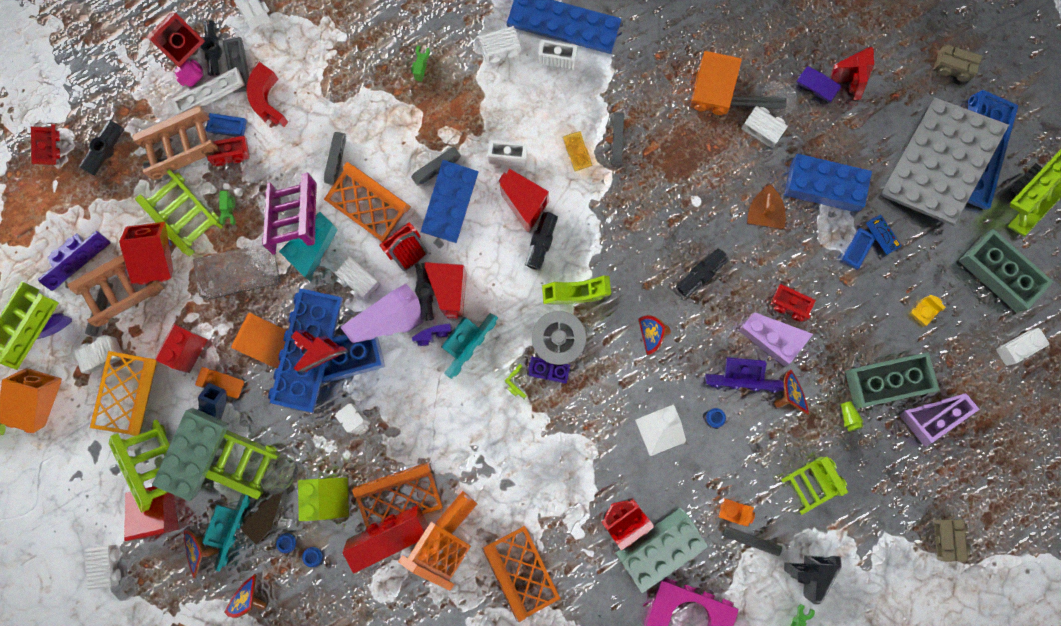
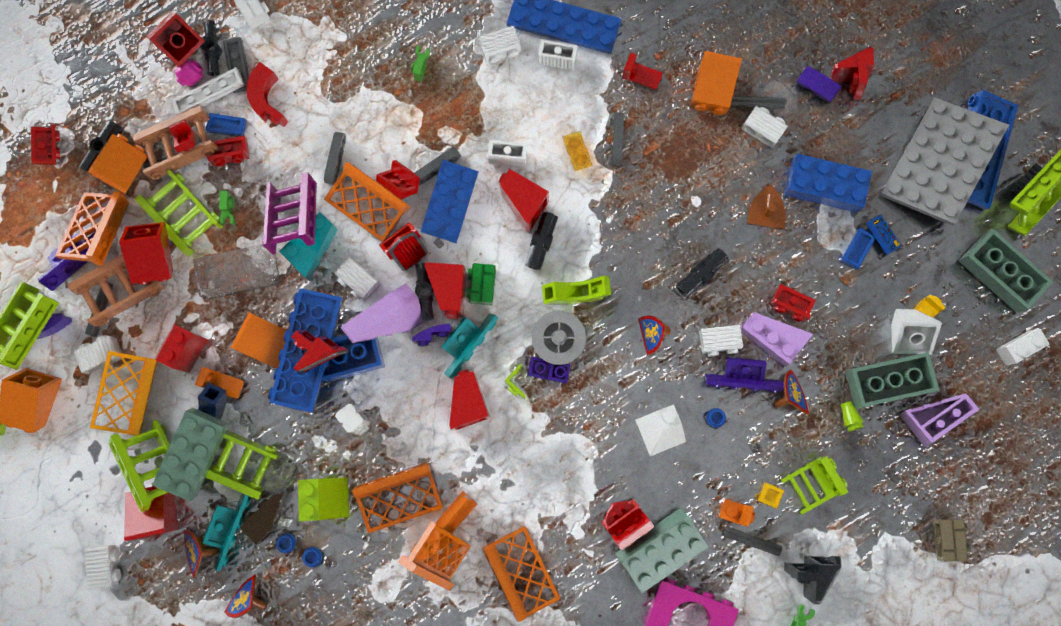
red brick [342,505,429,574] -> none
dark tan brick [934,44,982,82] -> none
none -> orange fence [55,191,130,266]
none -> orange slope [87,133,148,194]
none -> red bracket [169,120,196,153]
none -> red bracket [376,160,420,199]
none -> red slope [449,369,491,431]
none -> green brick [466,263,496,306]
none -> red bracket [622,53,663,90]
none -> white brick [699,325,743,357]
none -> yellow tile [757,482,784,509]
none -> white slope [891,309,942,355]

